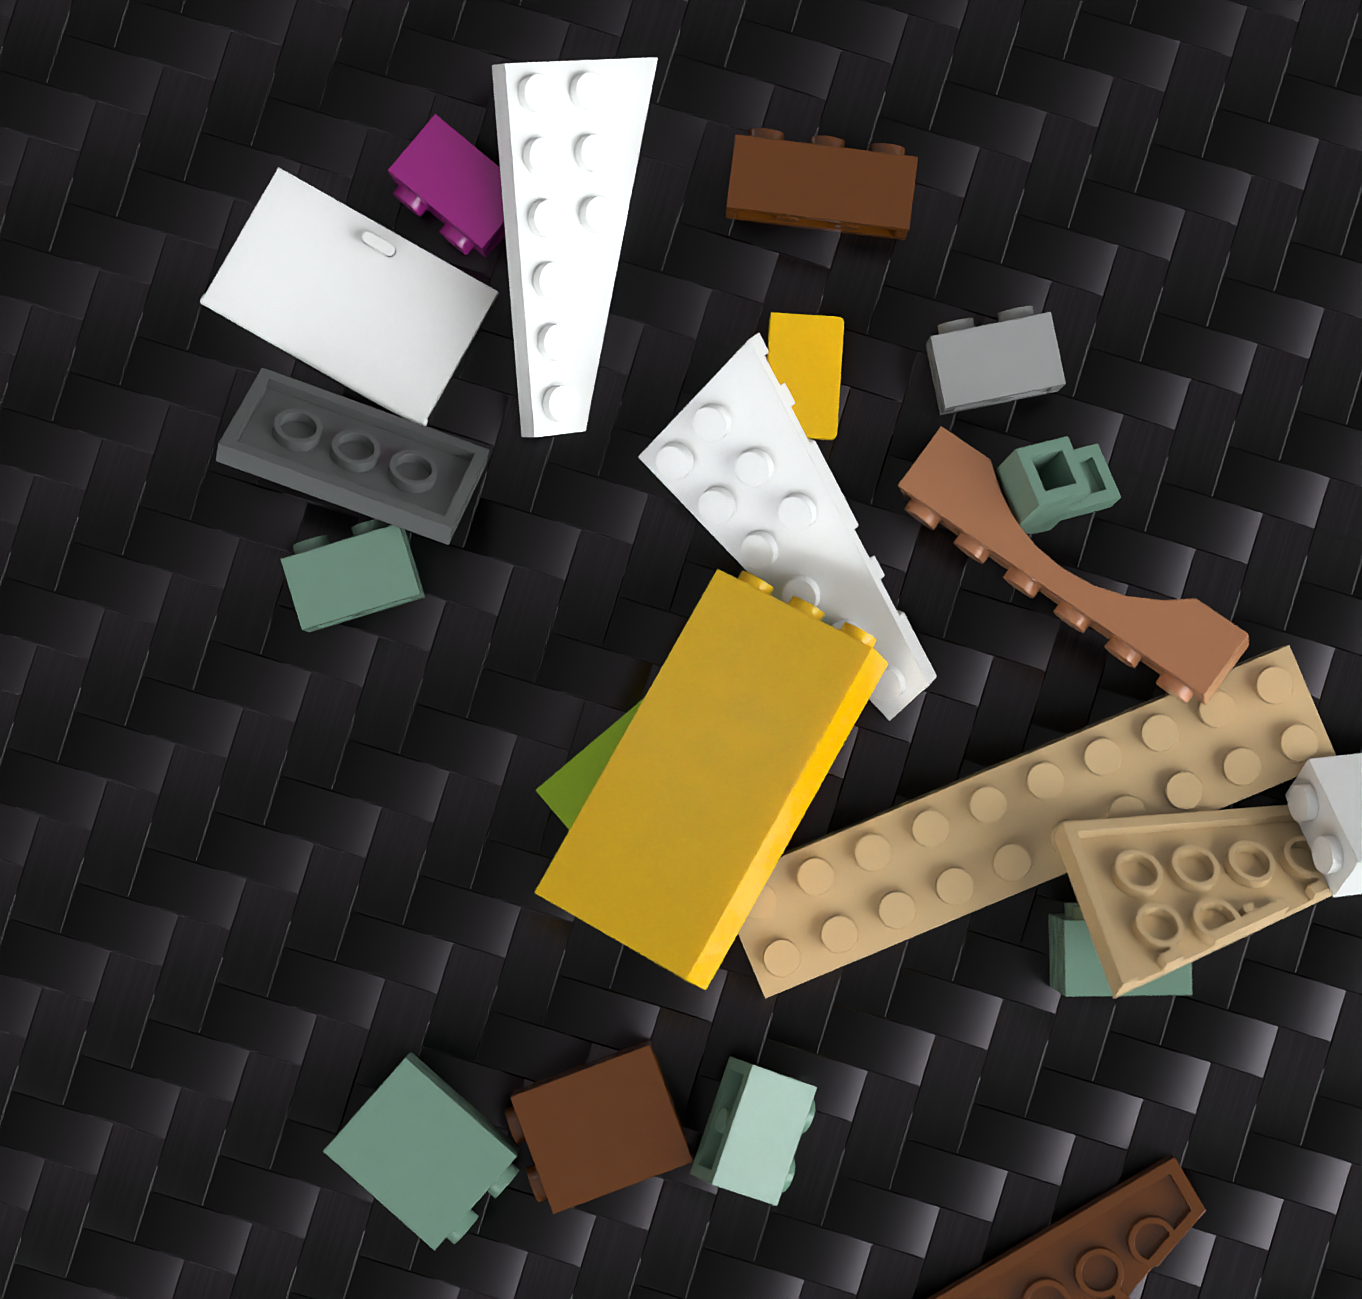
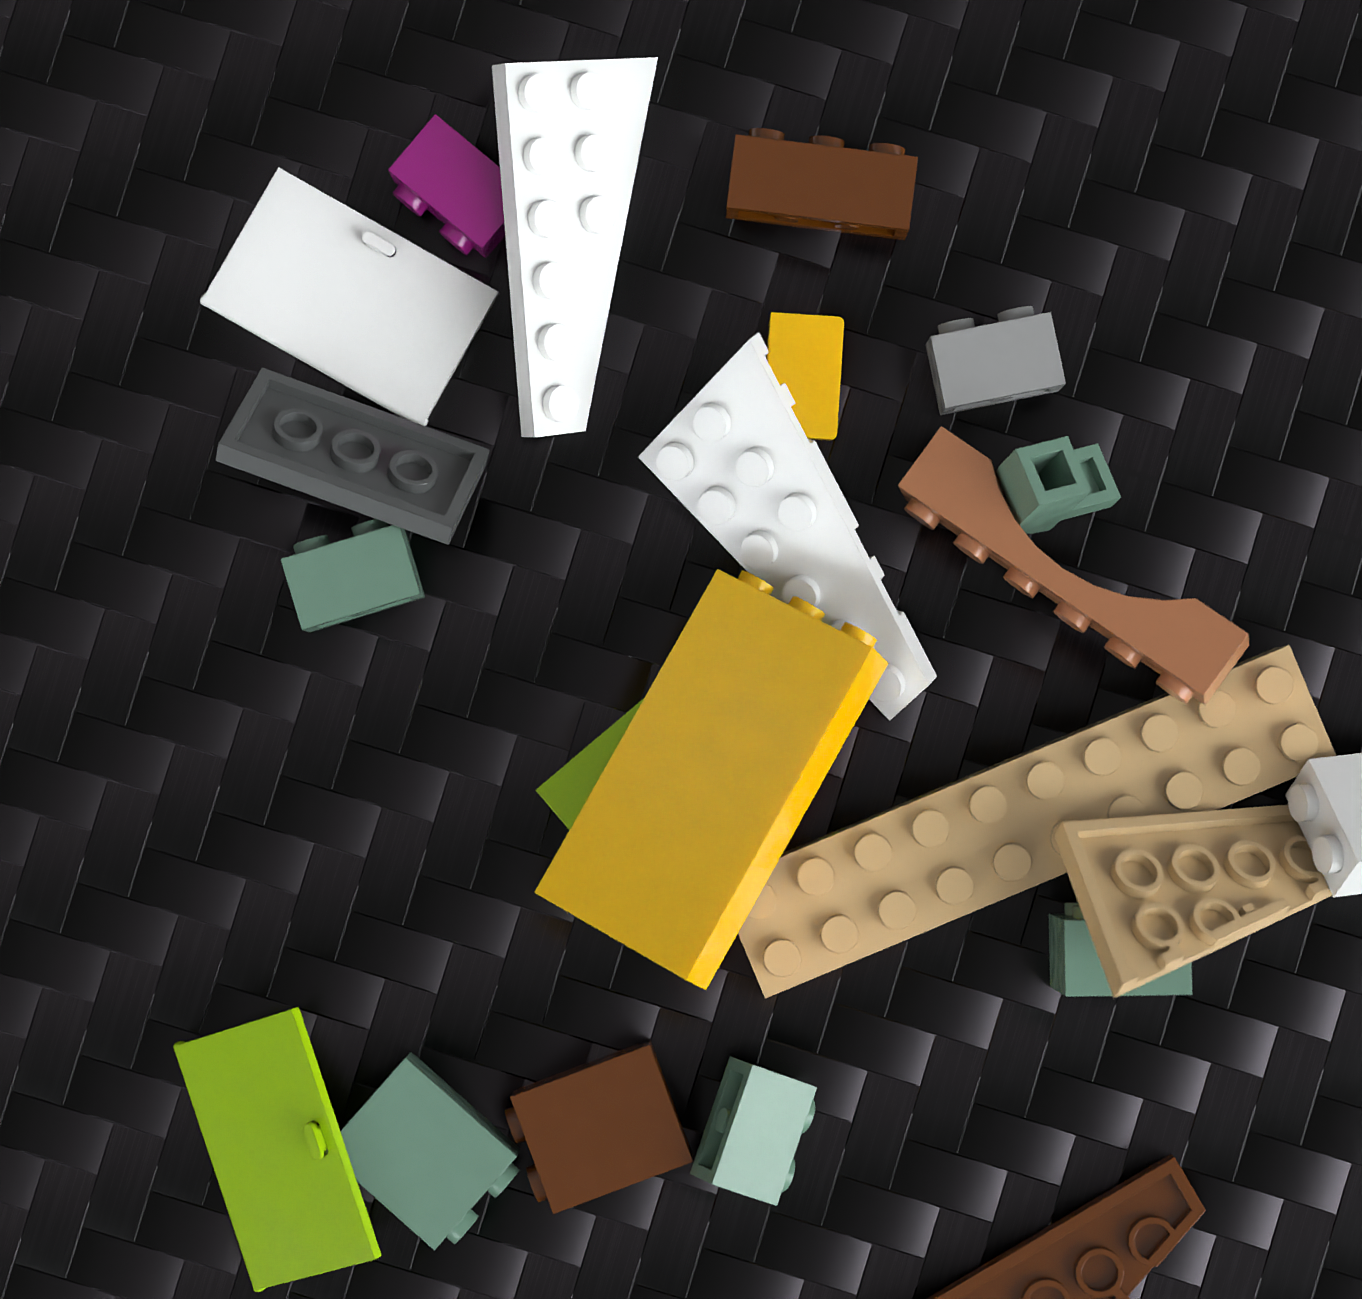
none -> lime container [173,1007,382,1292]

